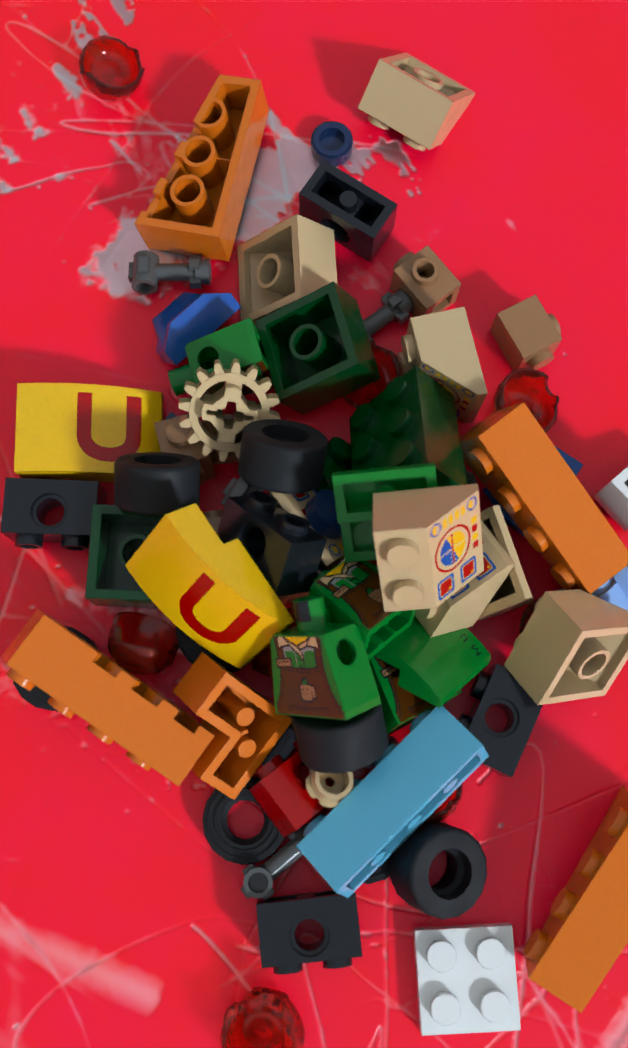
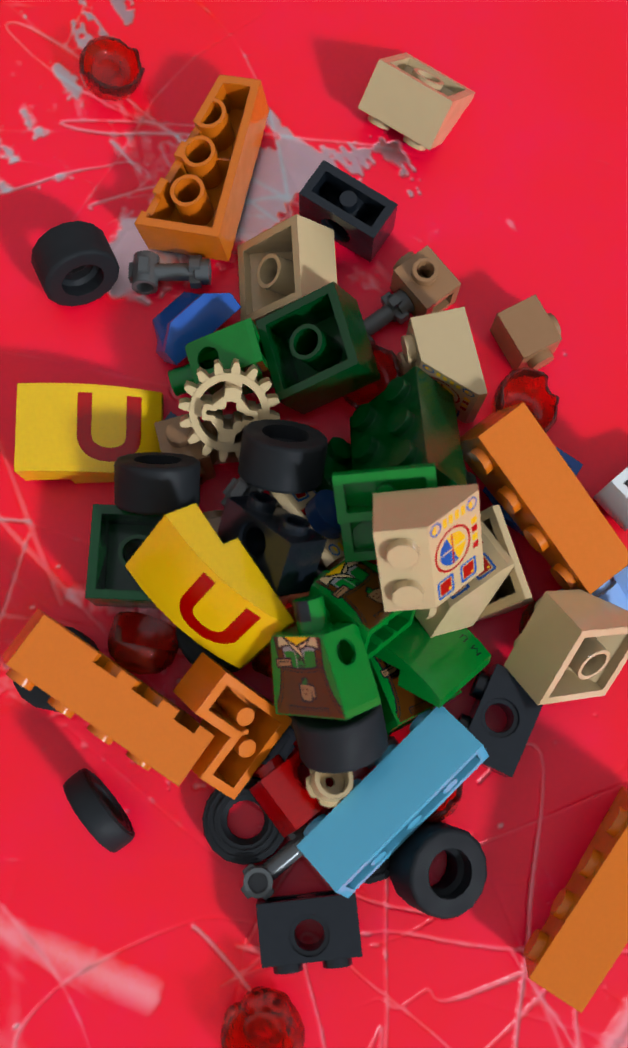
black brick [0,478,107,551] -> none
dark blue tile [311,121,353,167] -> none
white plate [413,922,521,1036] -> none
none -> black tyre [31,221,120,306]
none -> black tyre [63,768,135,853]

